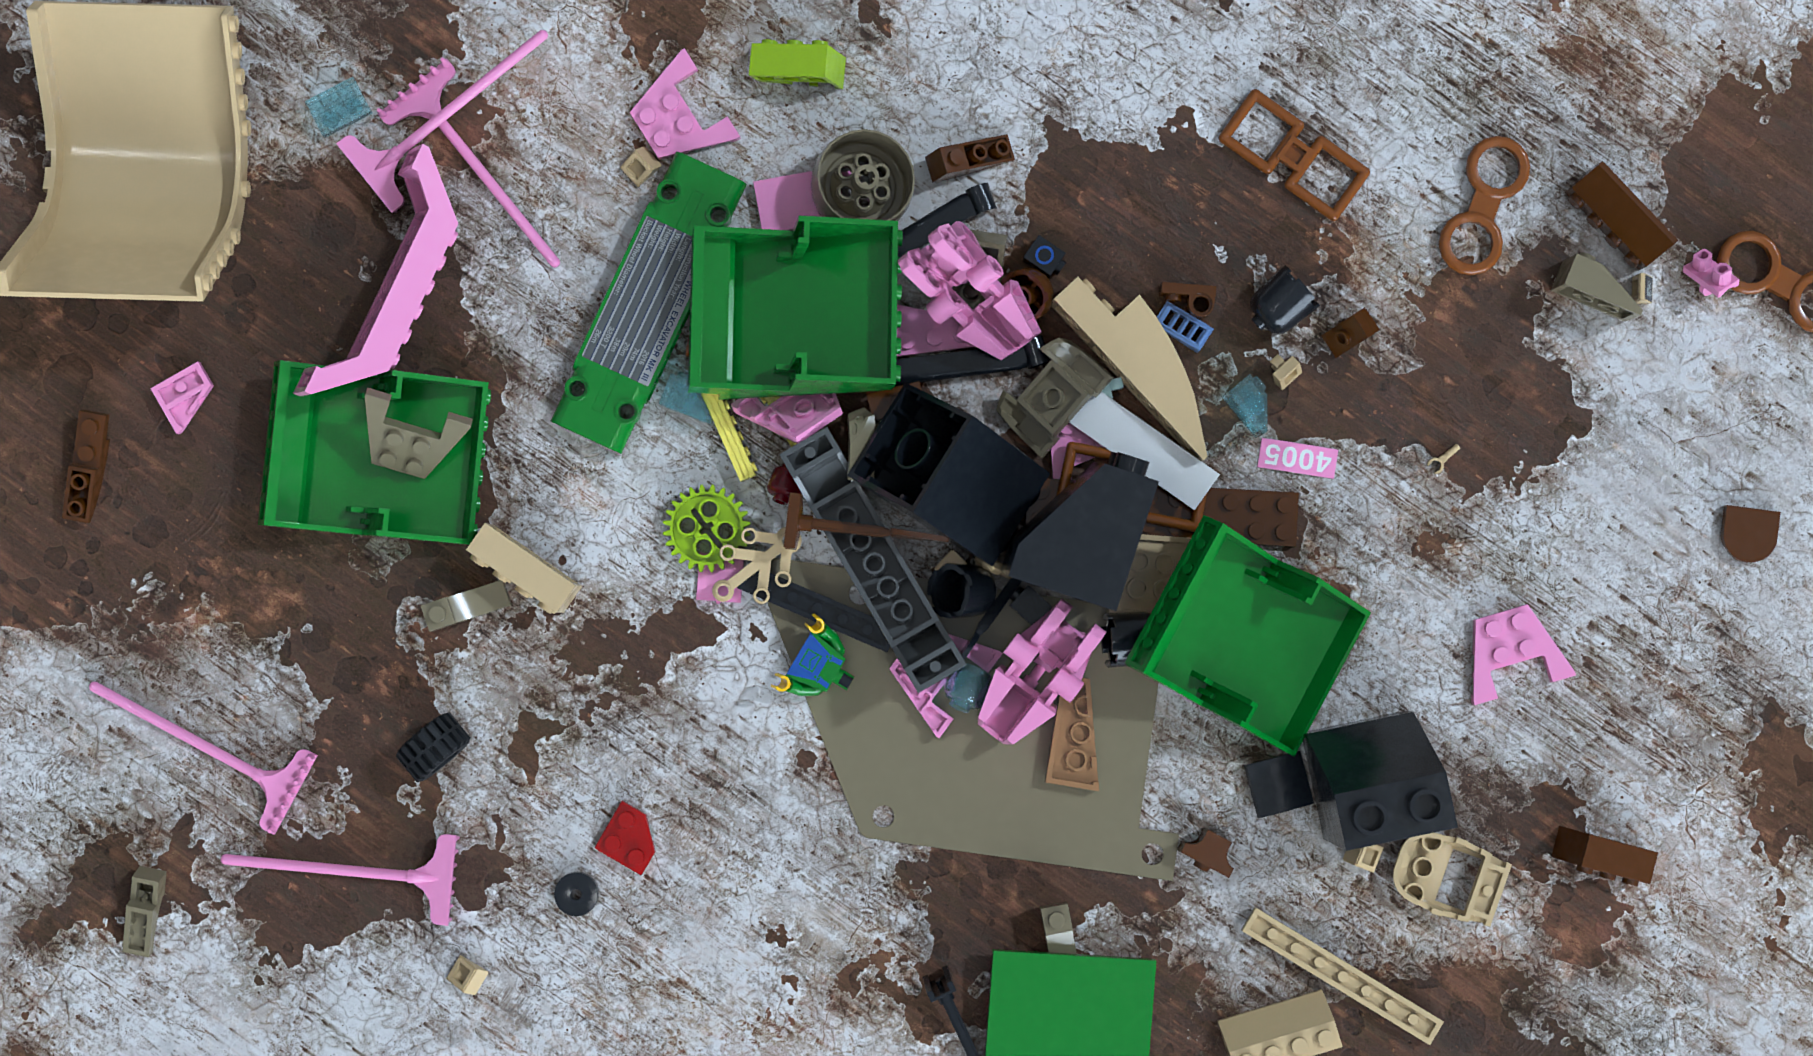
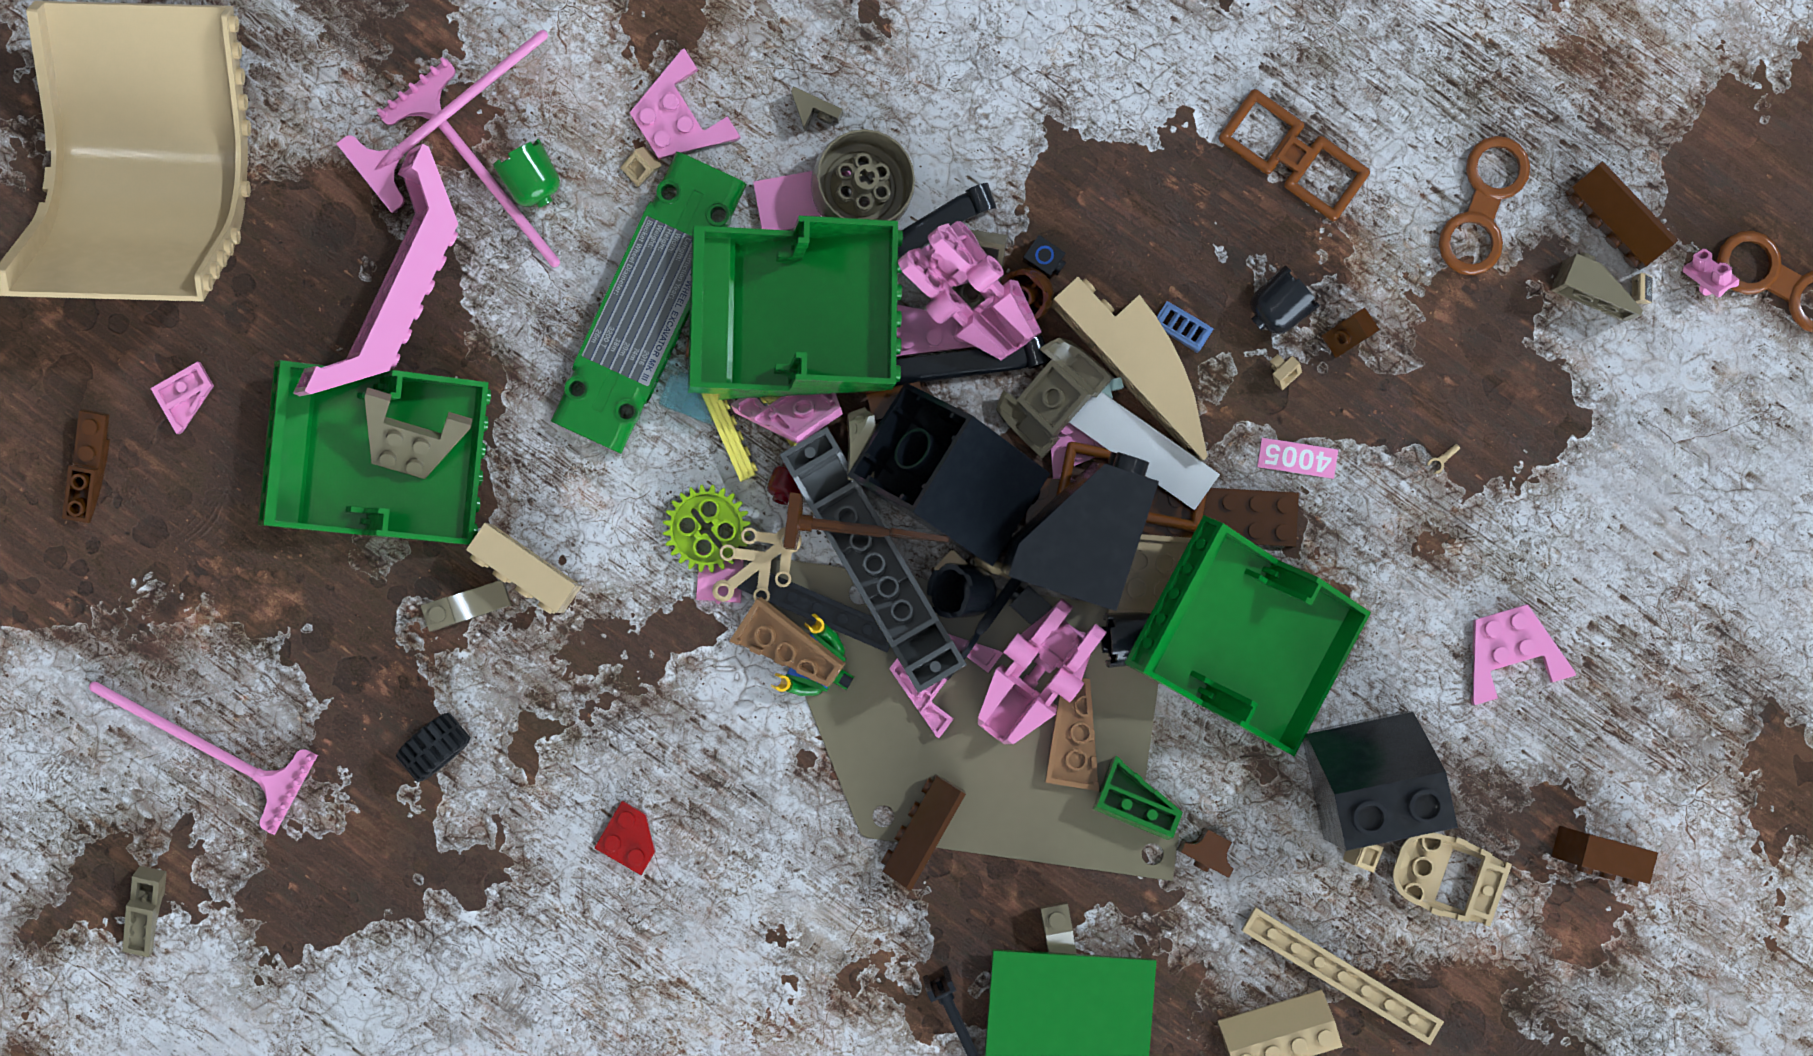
bright pink piece [220,834,460,926] -> none
clear light blue plate [305,77,373,138] -> none
tan slope [446,955,488,995] -> none
black piece [554,872,599,916] -> none
lime wedge [749,39,846,89] -> none
reddish brown slope [925,134,1015,183] -> none
clear light blue piece [944,663,992,713] -> none
reddish brown plate [1159,282,1216,320] -> none
clear light blue slope [1222,374,1268,438] -> none
black slope [1244,751,1314,818] -> none
reddish brown tile [1720,505,1781,563] -> none
none -> green cylinder [492,139,560,209]
none -> medium nougat wing [729,597,846,687]
none -> dark tan slope [791,86,843,131]
none -> reddish brown slope [881,774,966,891]
none -> green wedge [1092,756,1183,840]

